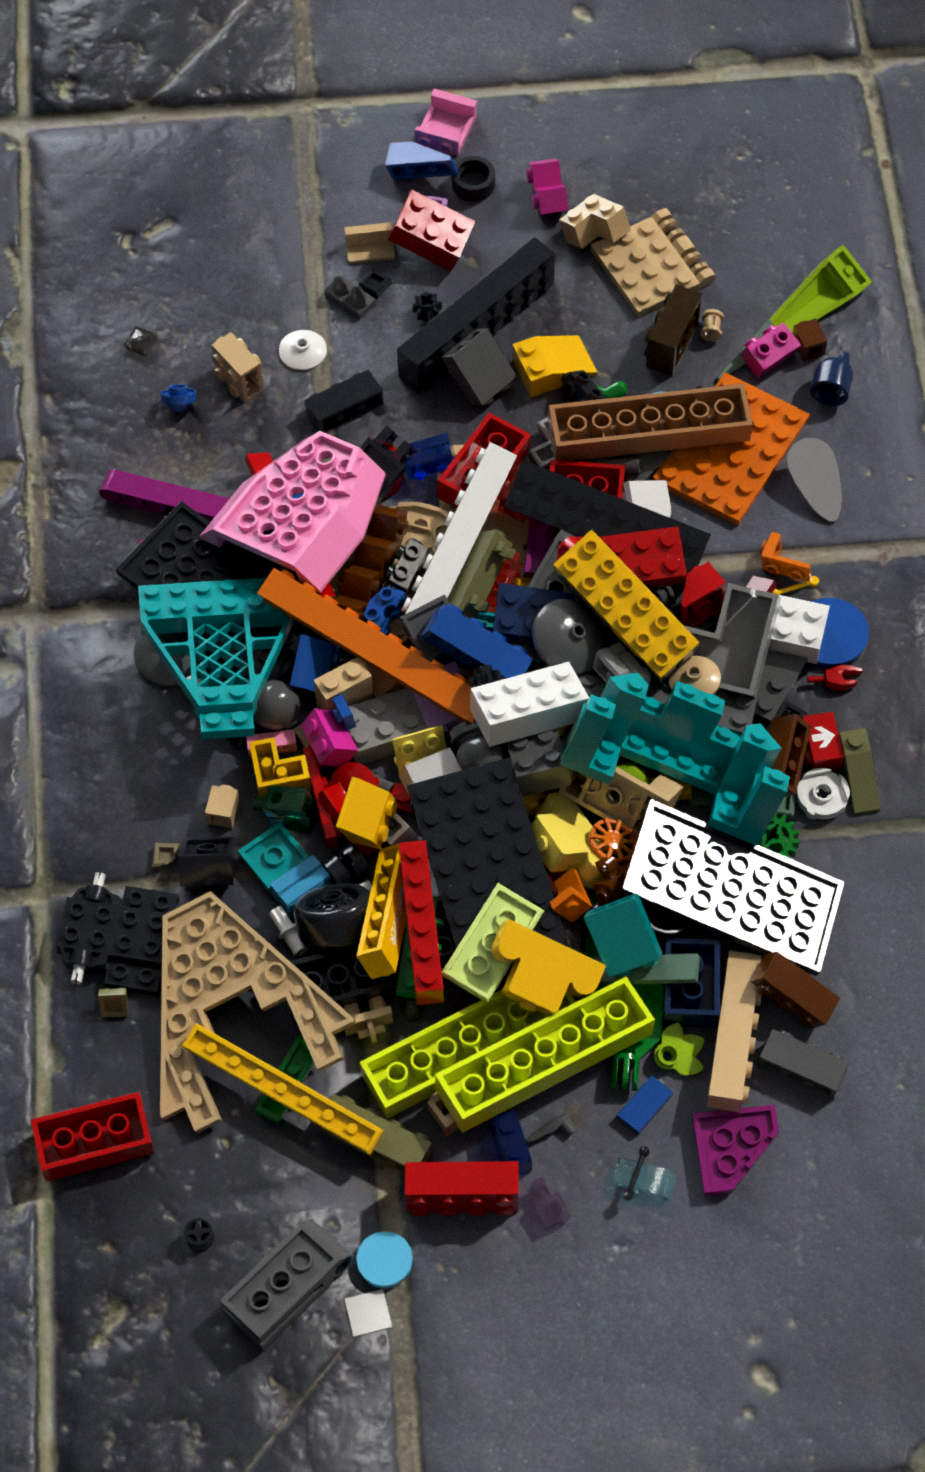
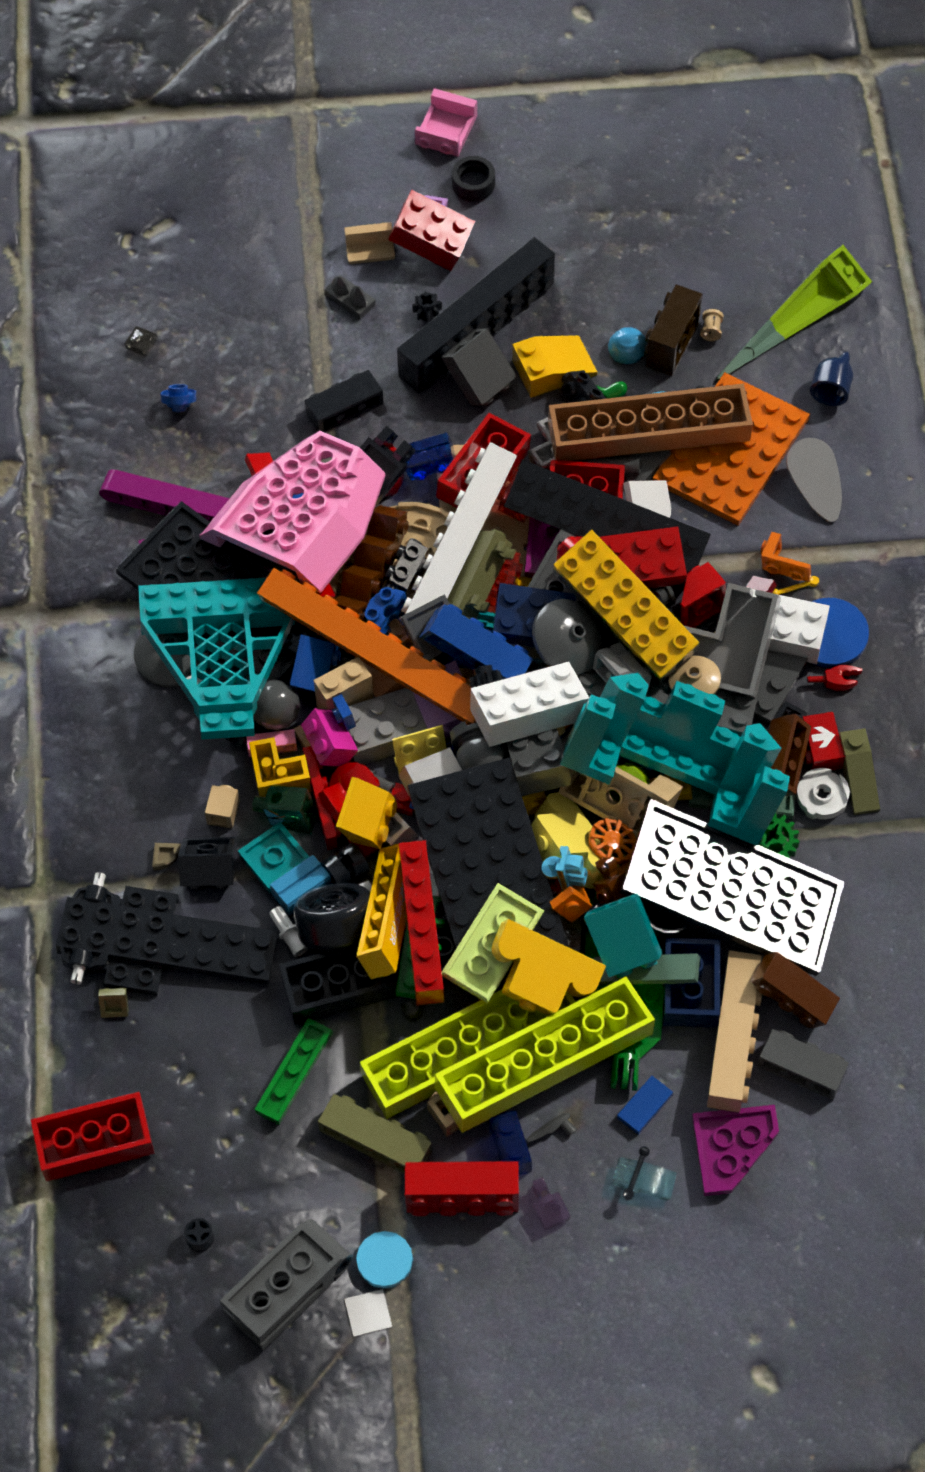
tan wing [160,891,357,1133] -> none
yellow tile [181,1023,384,1156] -> none
tan brick [212,332,264,404] -> none
white dish [279,330,327,371] -> none
tan hips [344,996,393,1044] -> none
black tile [358,268,392,299] -> none
blue slope [385,142,458,180] -> none
dark pink brick [525,158,568,214] -> none
tan brick [559,194,631,249] -> none
tan hinge [591,208,716,317] -> none
lime plate [654,1023,704,1076] -> none
dark pink brick [740,322,801,378] -> none
reddish brown brick [793,319,827,361] -> none
none -> medium azure hips [542,846,588,892]
none -> dark azure piece [608,327,647,364]

